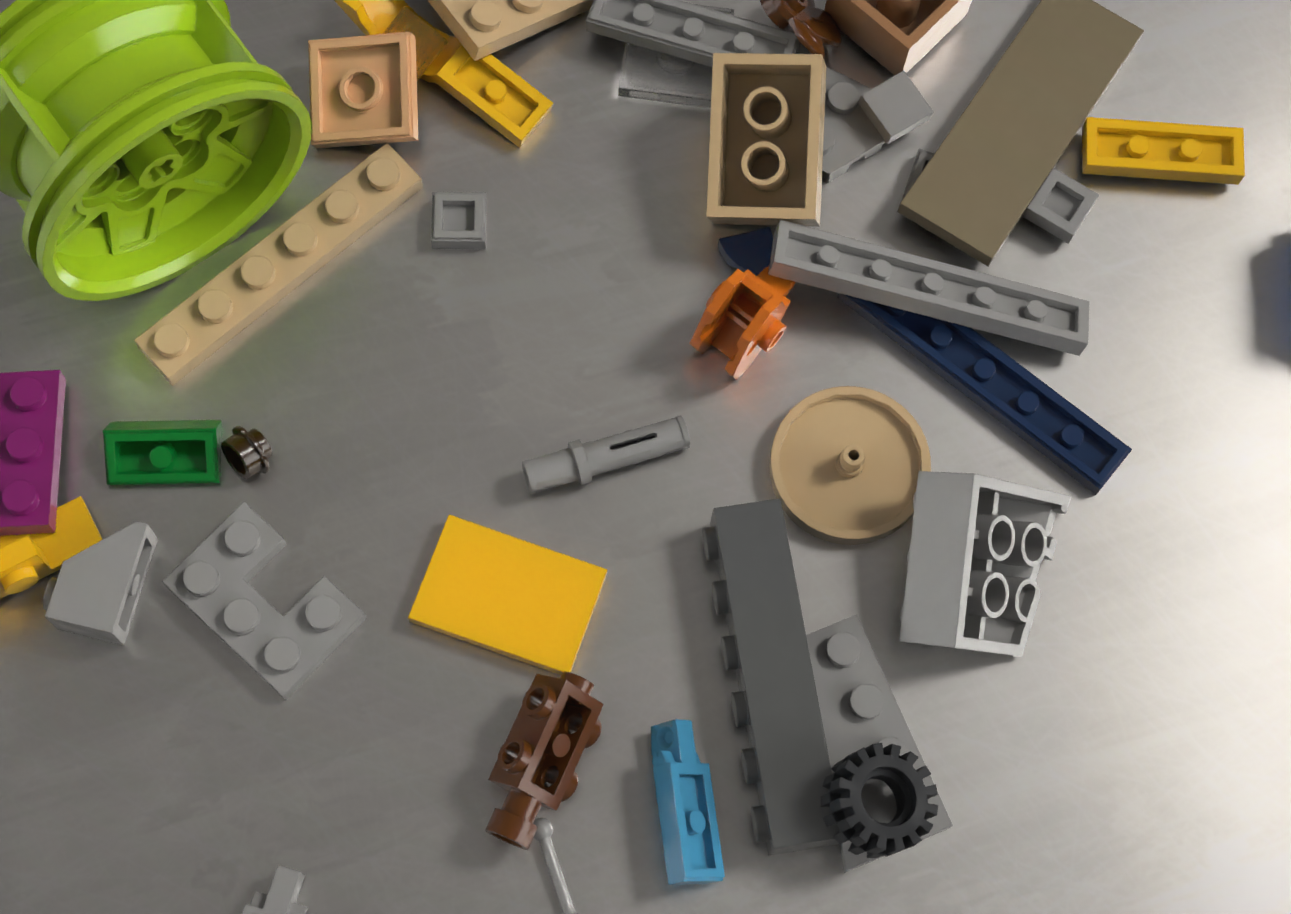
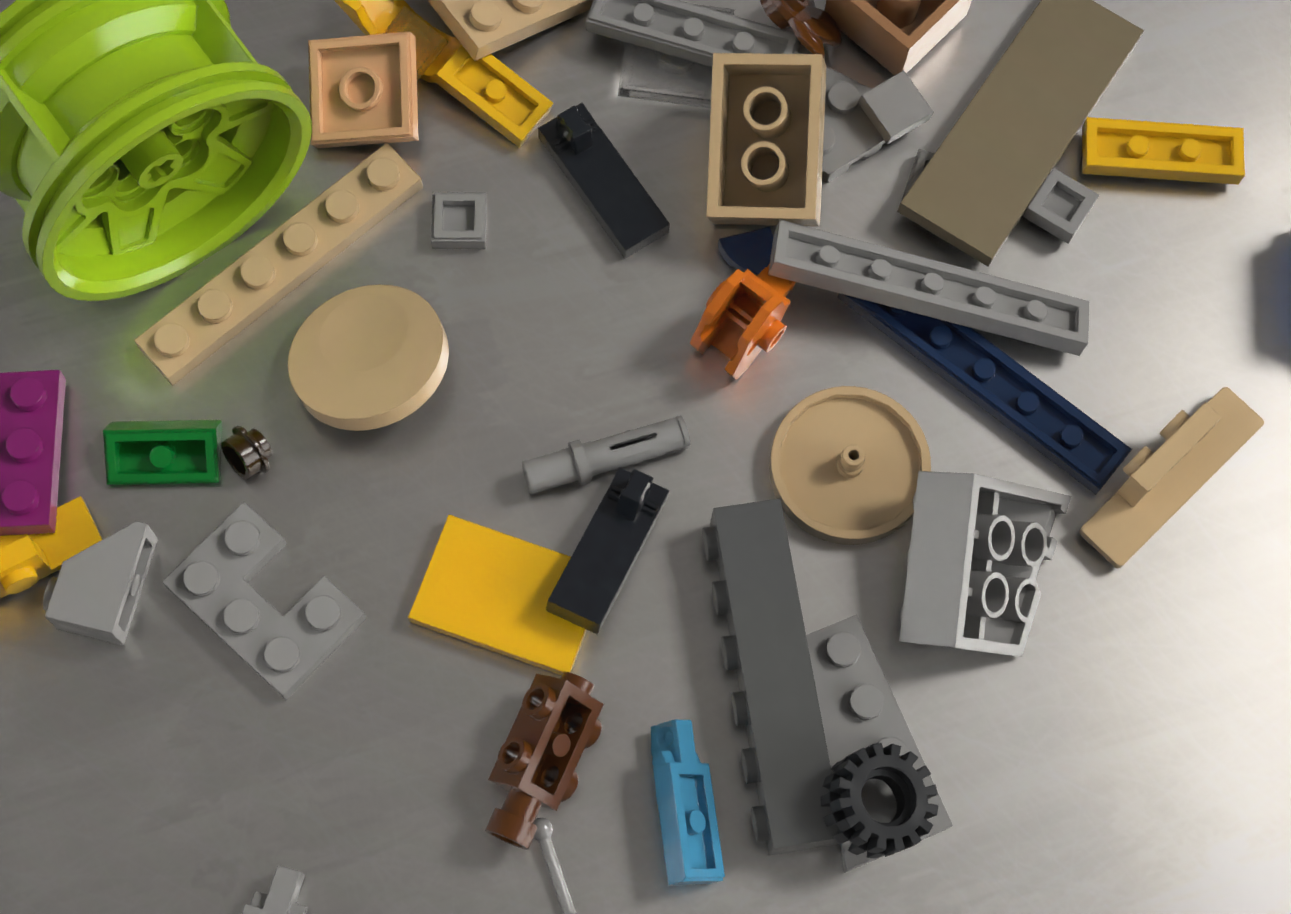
none -> tan piece [288,284,449,431]
none -> black hinge [538,103,670,259]
none -> black hinge [546,467,670,635]
none -> tan bracket [1079,387,1264,568]

